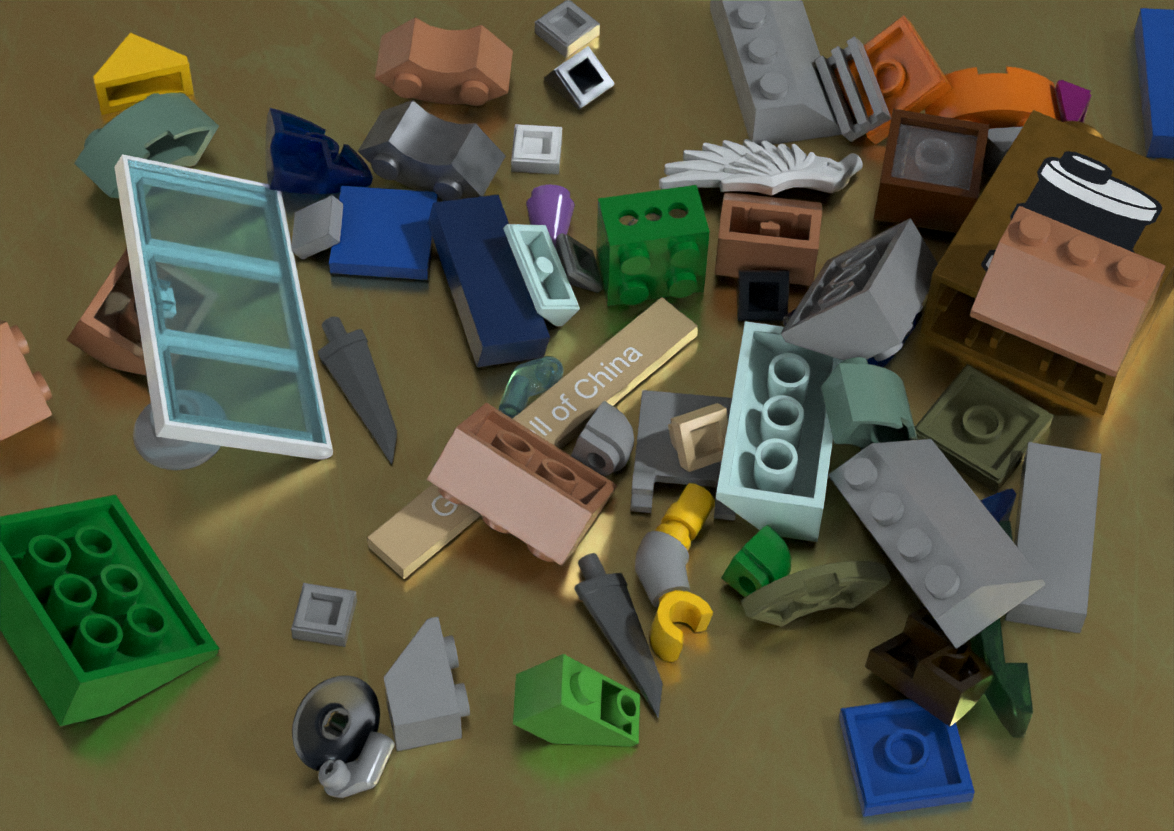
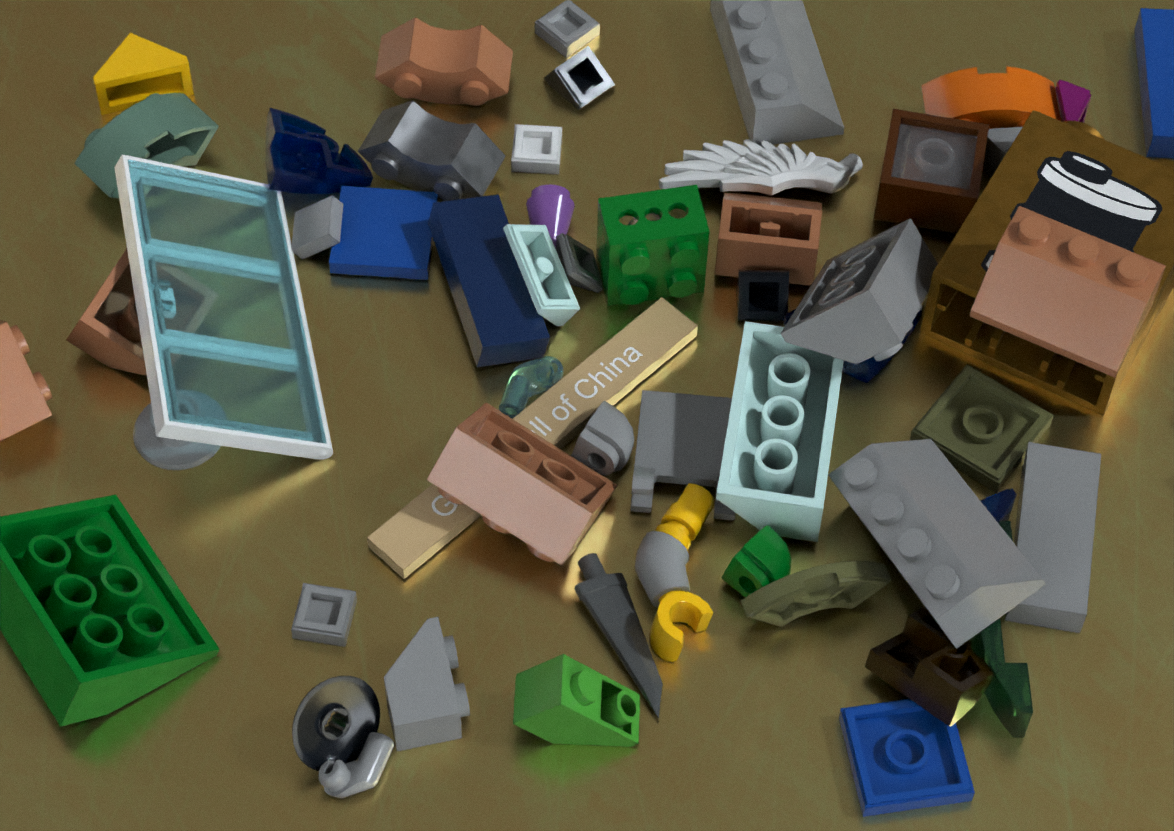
dark grey bar [317,317,397,465] -> none
tan tile [668,403,728,472] -> none
light grey tile [815,36,891,142] -> none
sand green brick [821,357,918,450] -> none
orange tile [834,15,952,145] -> none

